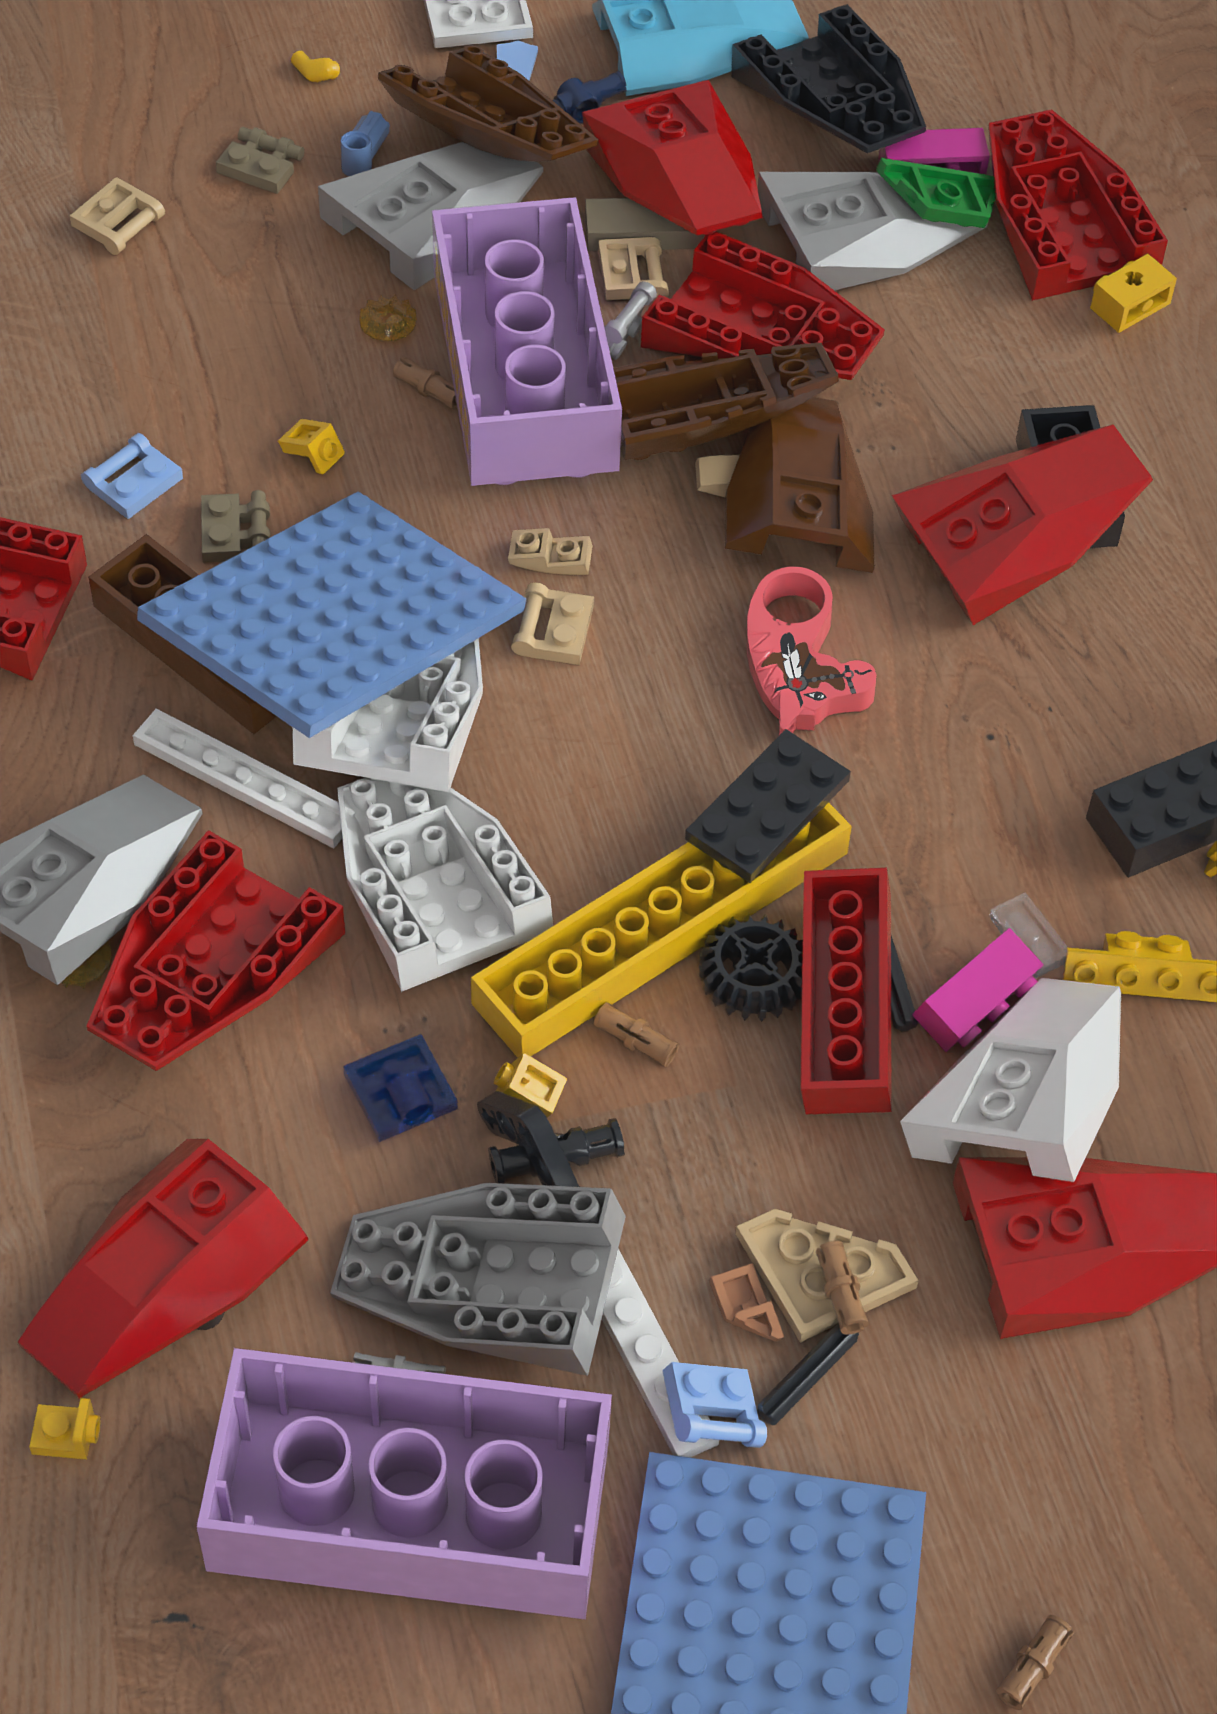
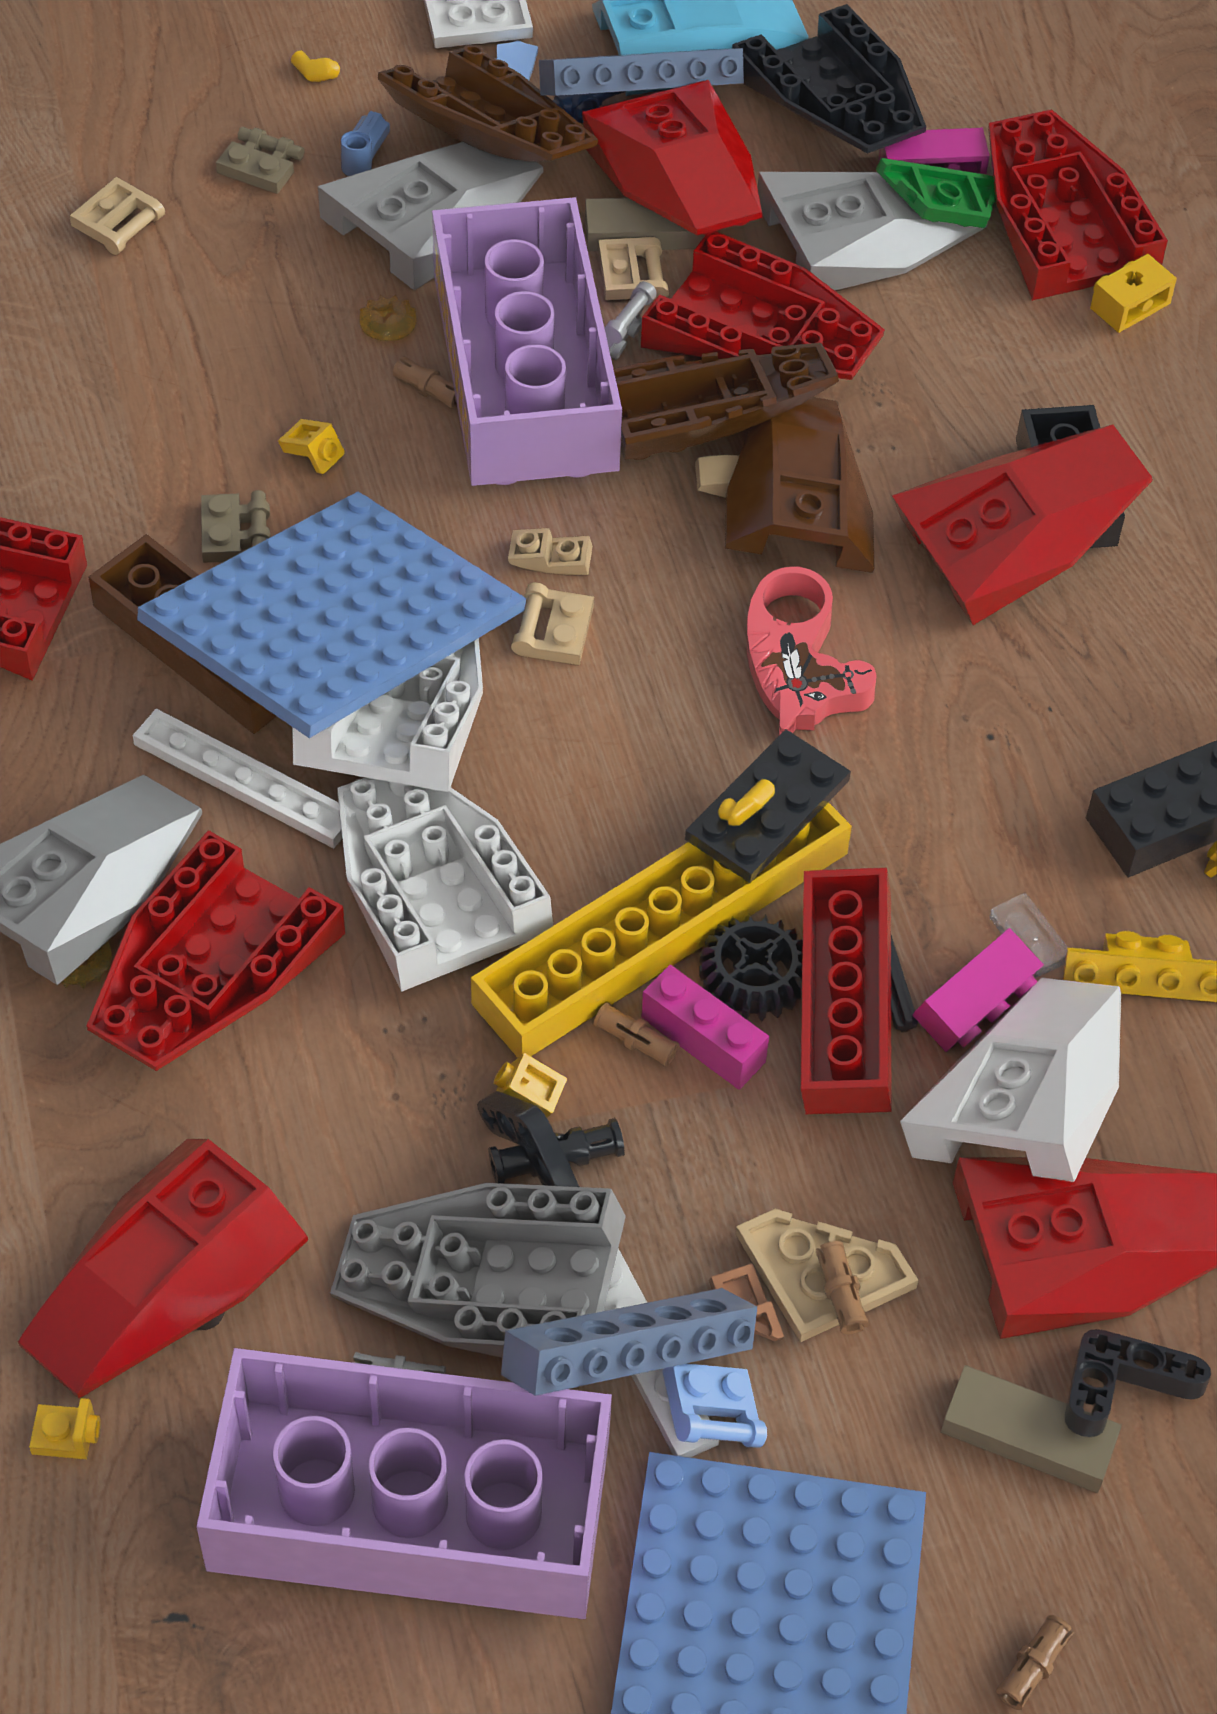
light blue plate [81,433,183,519] -> none
clear blue plate [343,1034,458,1142] -> none
black axle [757,1323,859,1425] -> none
none -> sand blue brick [501,1288,757,1396]
none -> sand blue brick [539,48,744,96]
none -> dark pink brick [641,965,769,1090]
none -> yellow arm [718,779,775,826]
none -> dark tan piece [940,1365,1122,1493]
none -> black beam [1064,1329,1211,1437]

